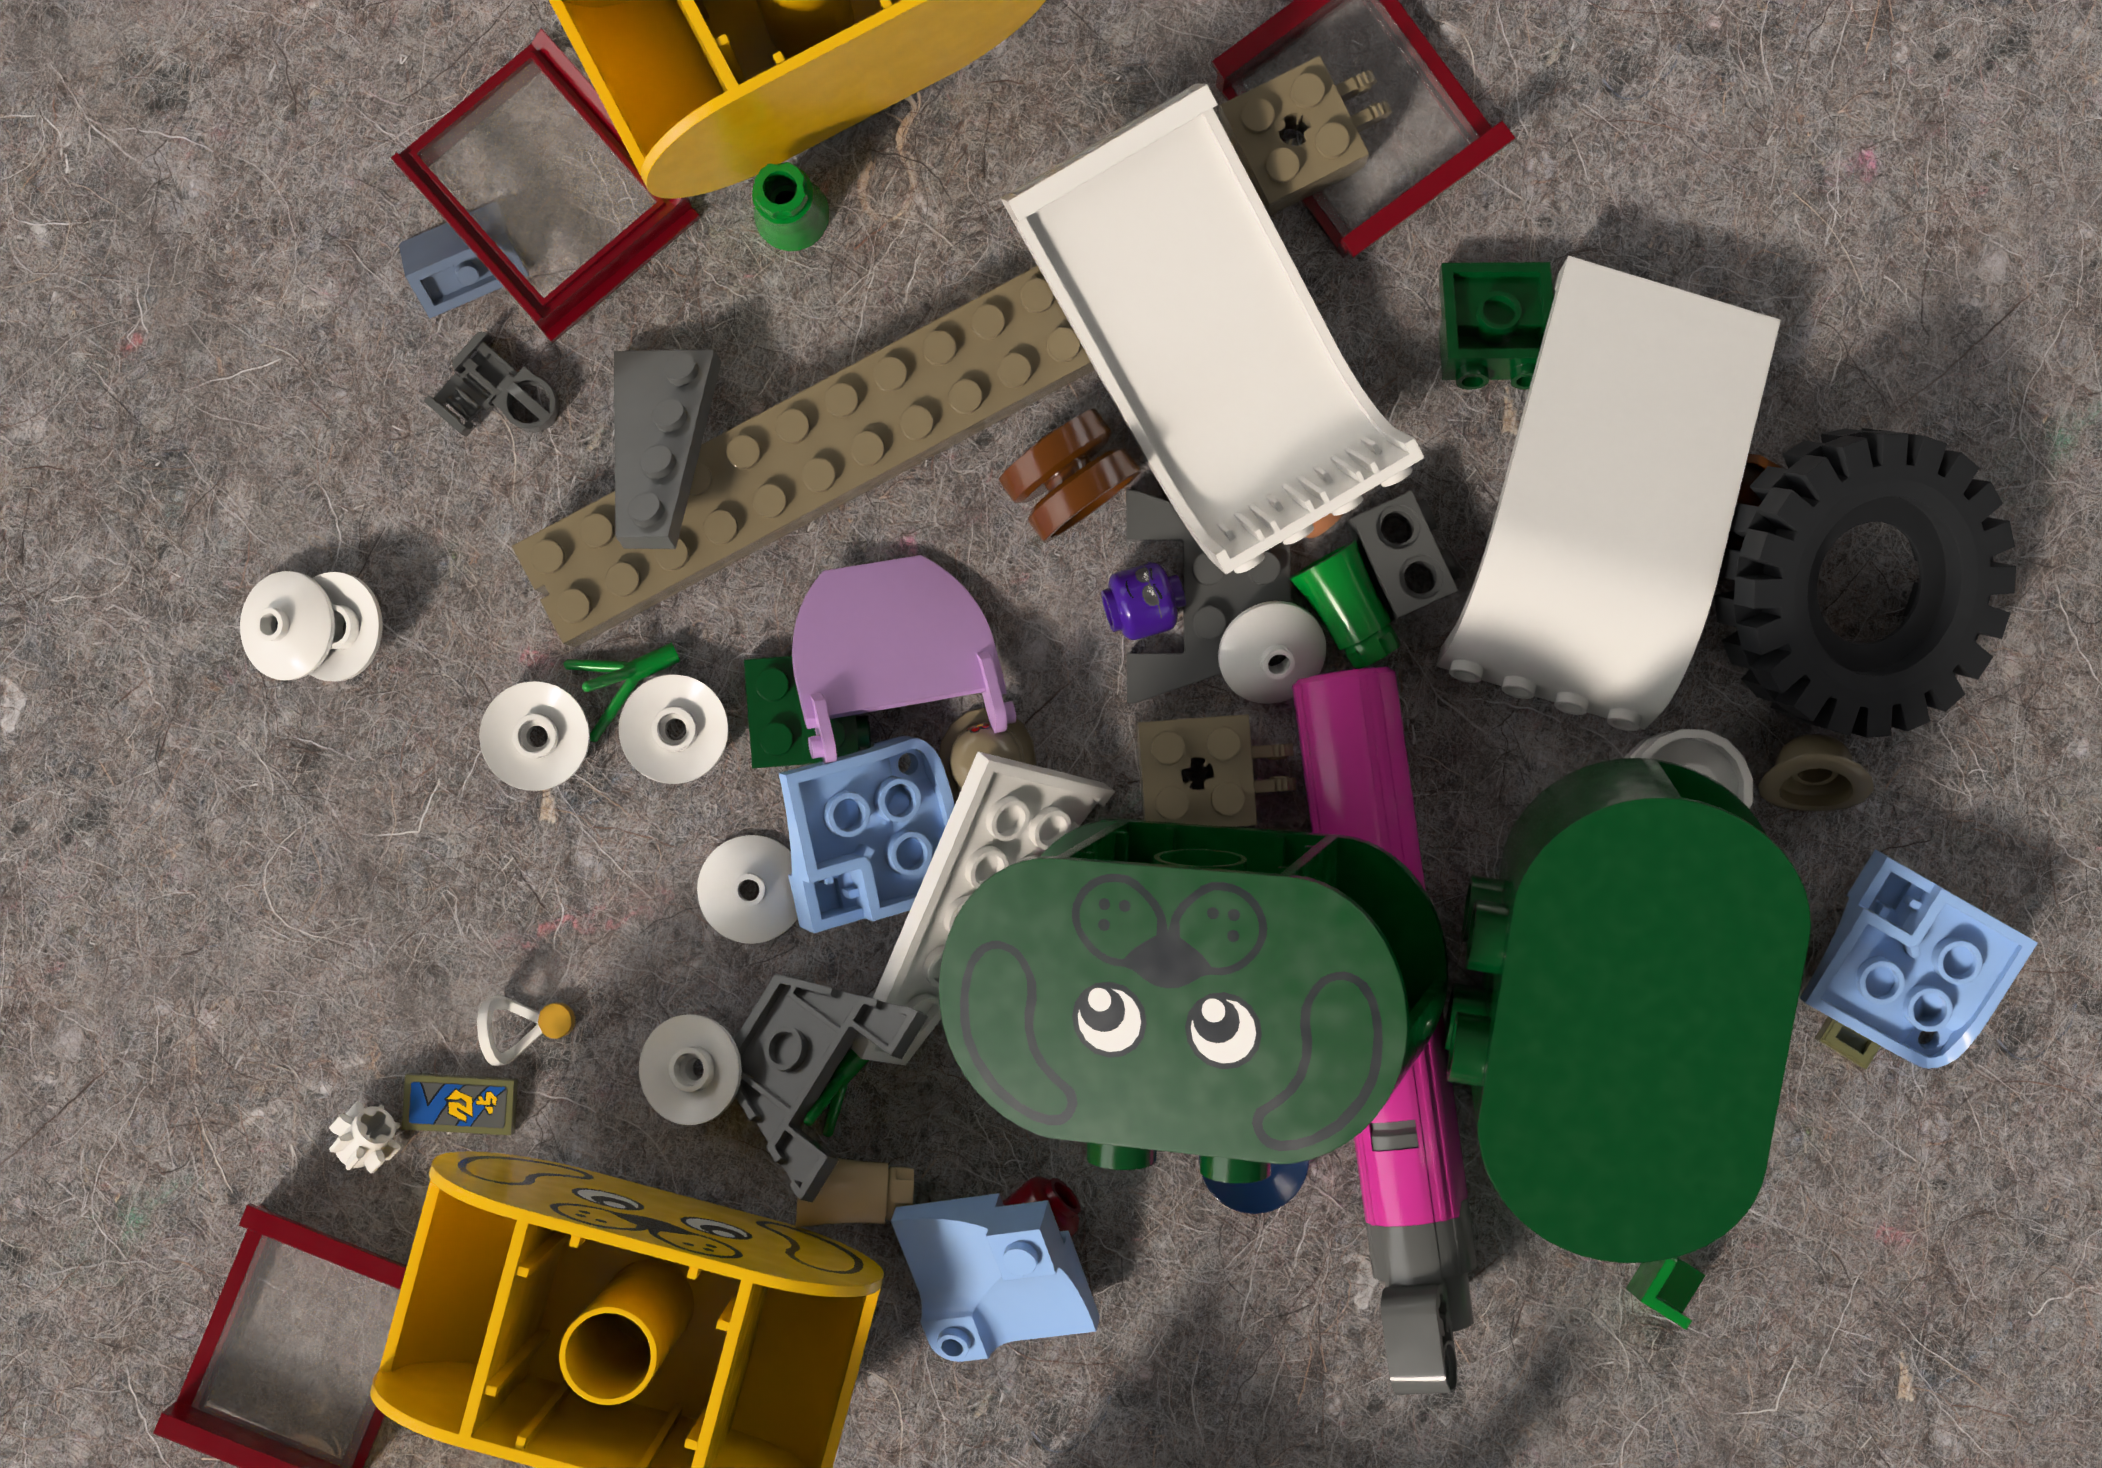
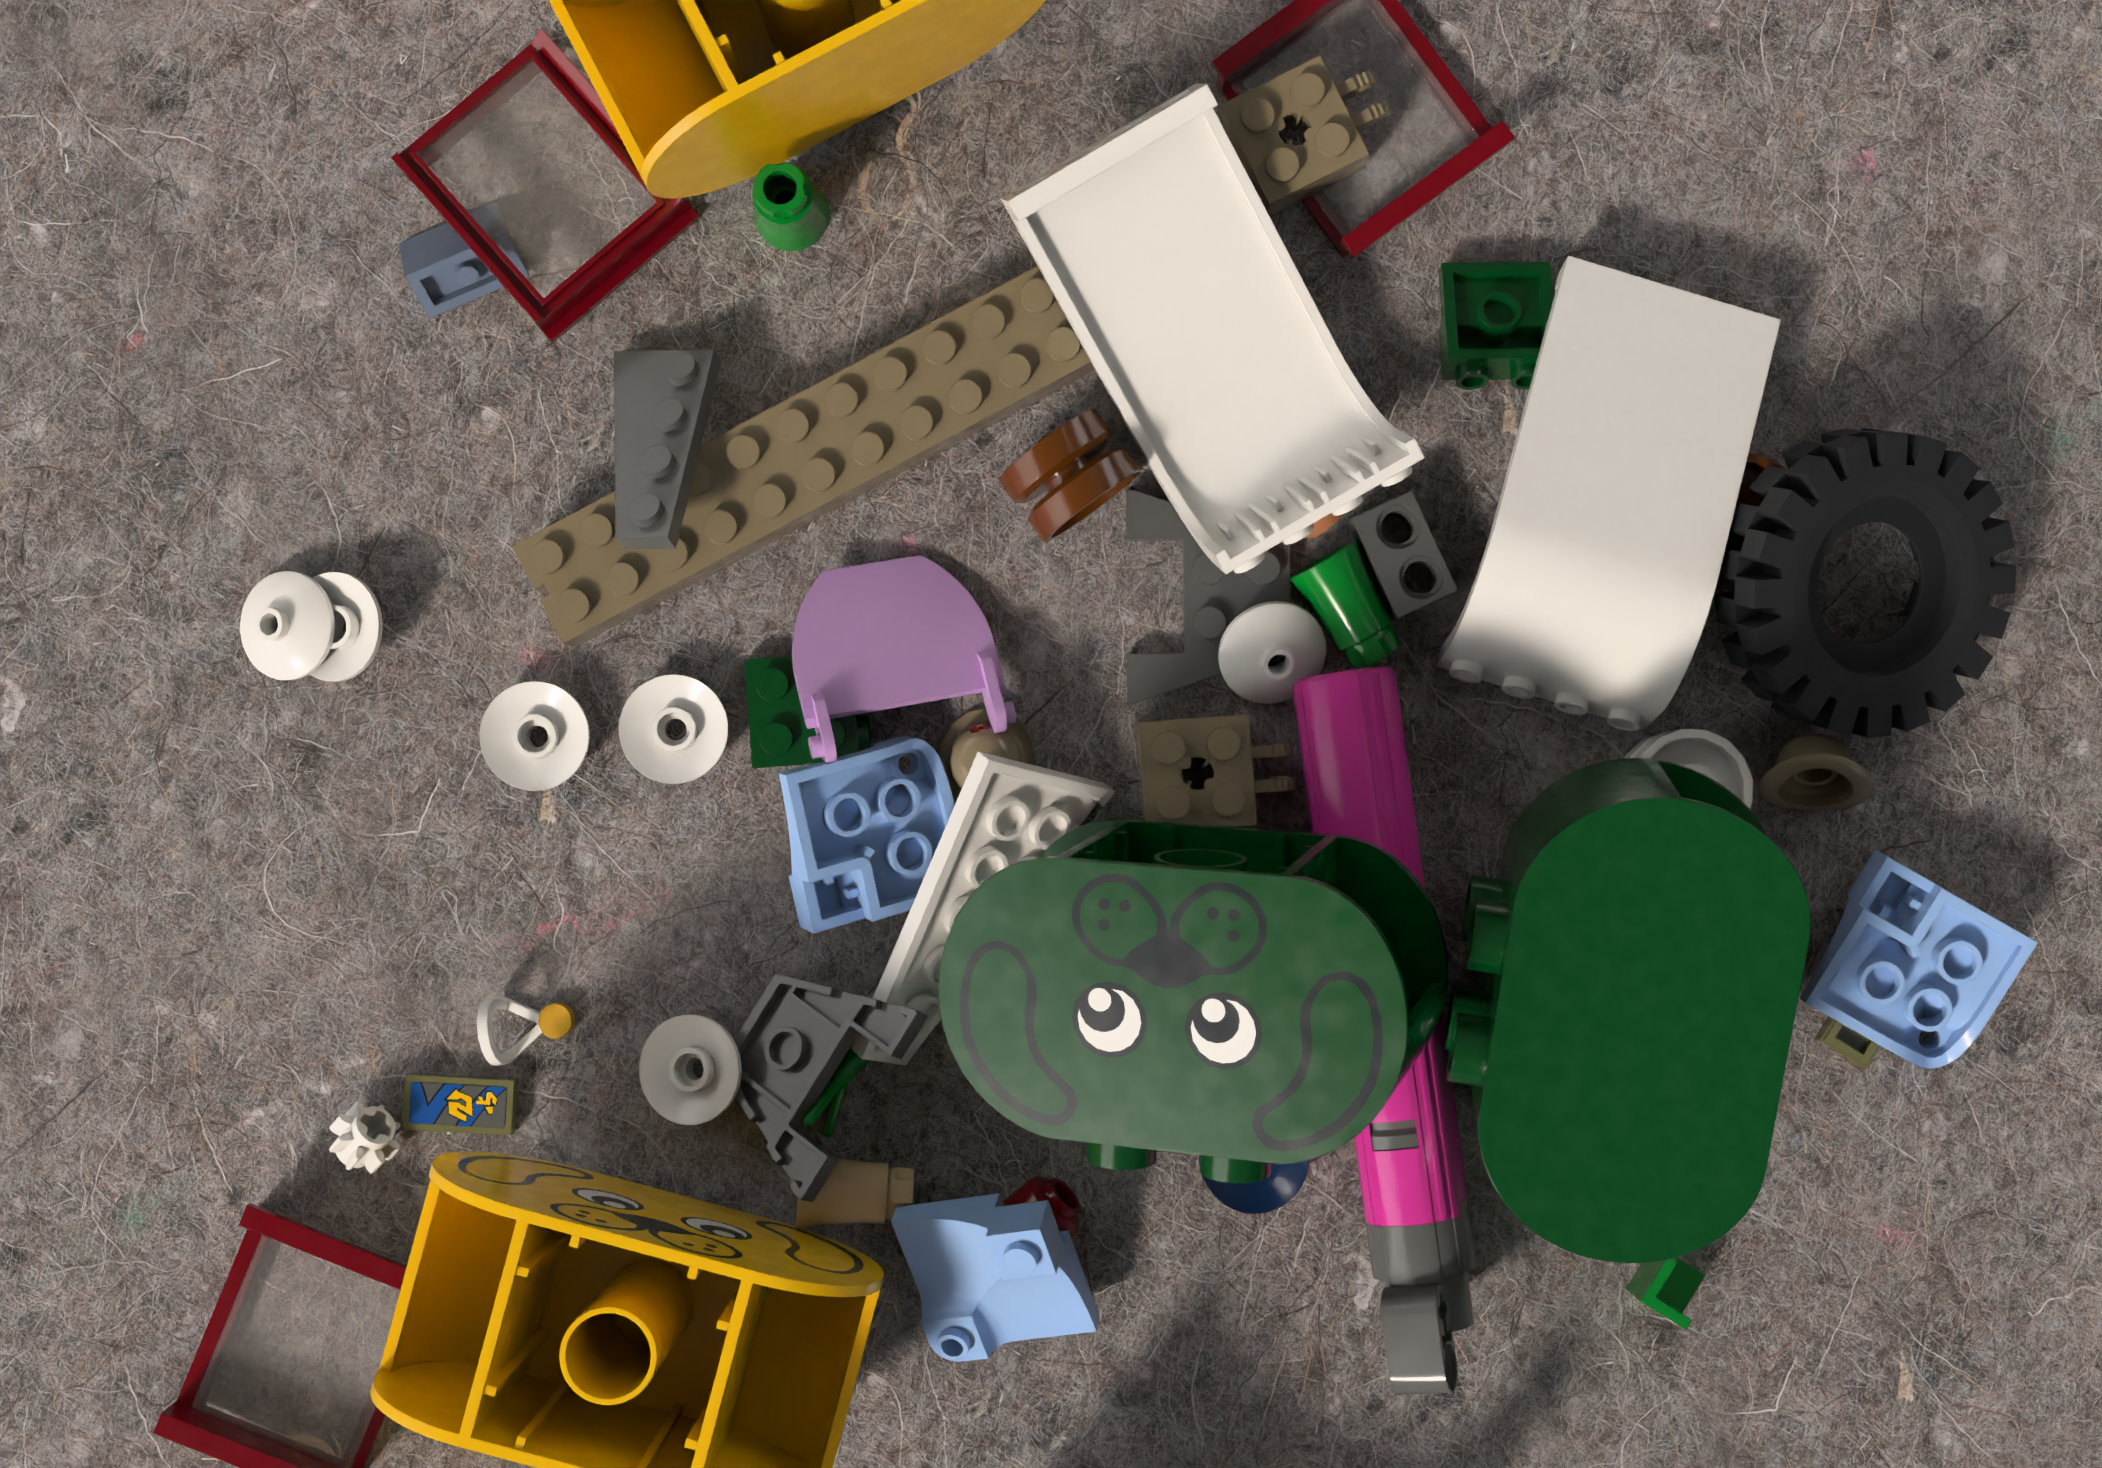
dark grey piece [424,331,561,437] -> none
green plant [563,642,680,742] -> none
white dish [697,835,798,944] -> none
dark purple head [1101,562,1186,640] -> none

